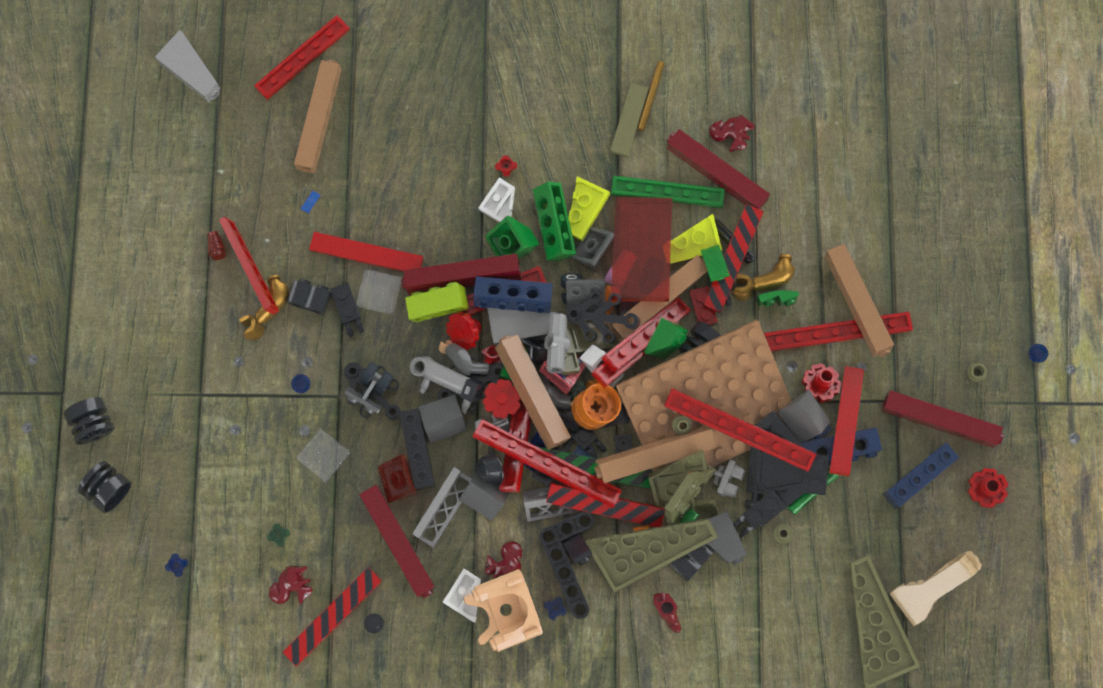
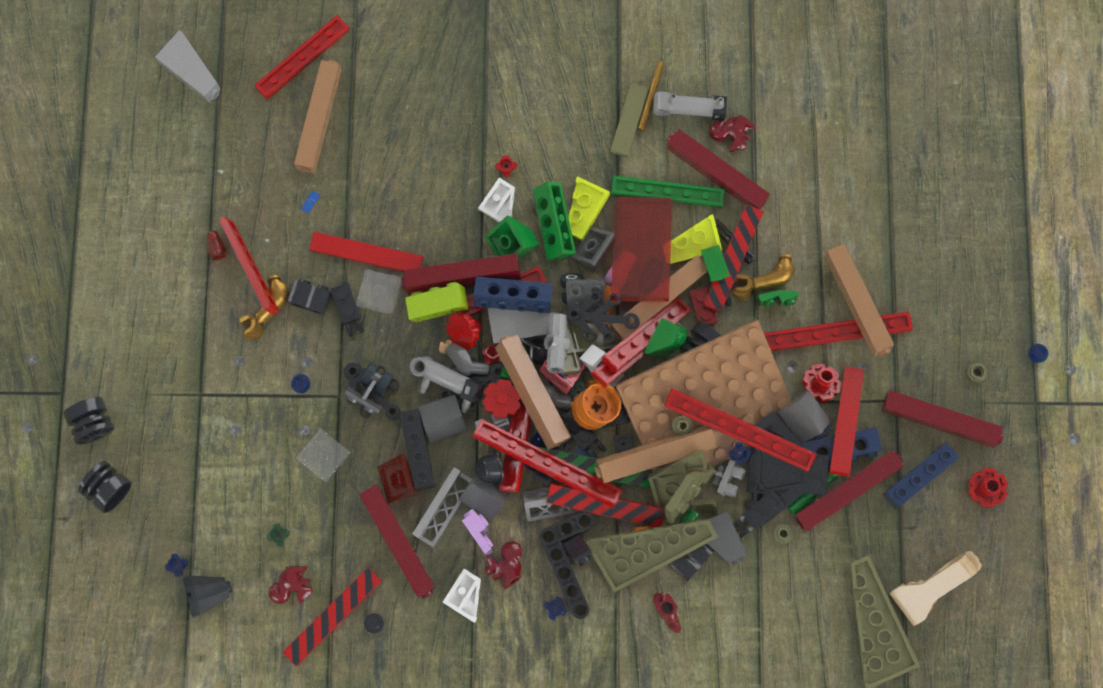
light nougat piece [463,569,543,652] -> none
none -> black cone [183,576,232,618]
none -> lavender plate [462,509,494,556]
none -> light grey piece [653,92,727,121]
none -> clear blue plate [728,442,751,465]
none -> dark red brick [794,450,904,533]

